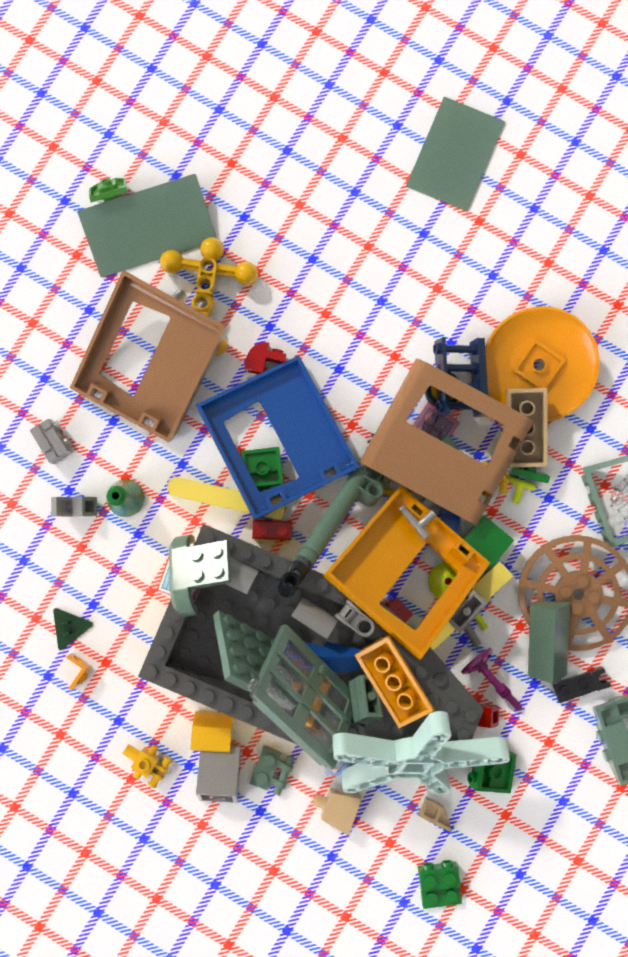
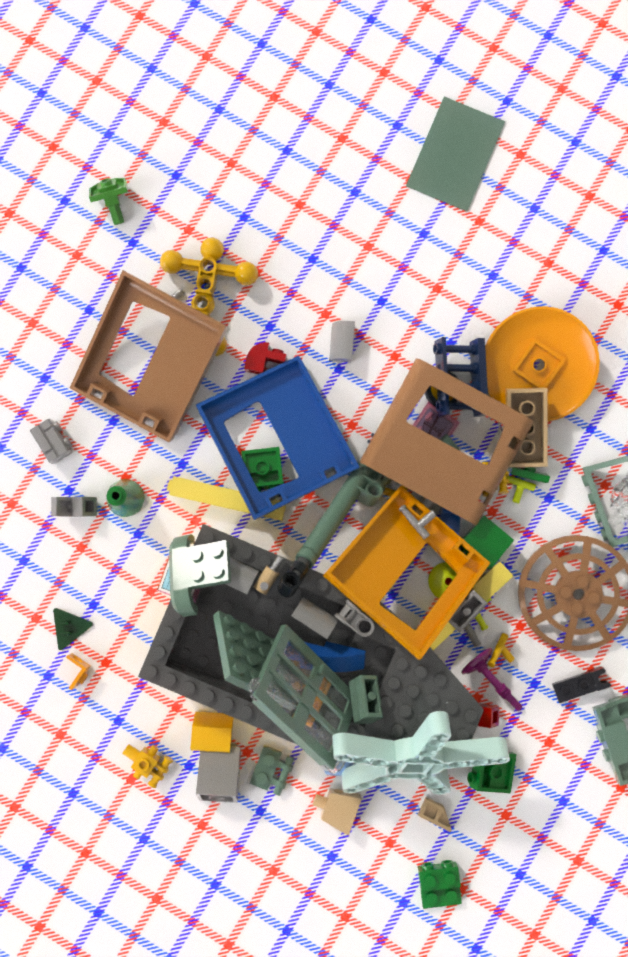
sand green piece [77,174,217,277] -> none
red brick [252,520,292,541] -> none
light orange slope [354,636,435,728] -> none
red brick [382,597,414,623] -> none
sand green slope [528,601,570,684] -> none
none -> tan piece [253,555,284,595]
none -> light grey brick [329,321,355,363]
none -> yellow piece [487,633,515,668]

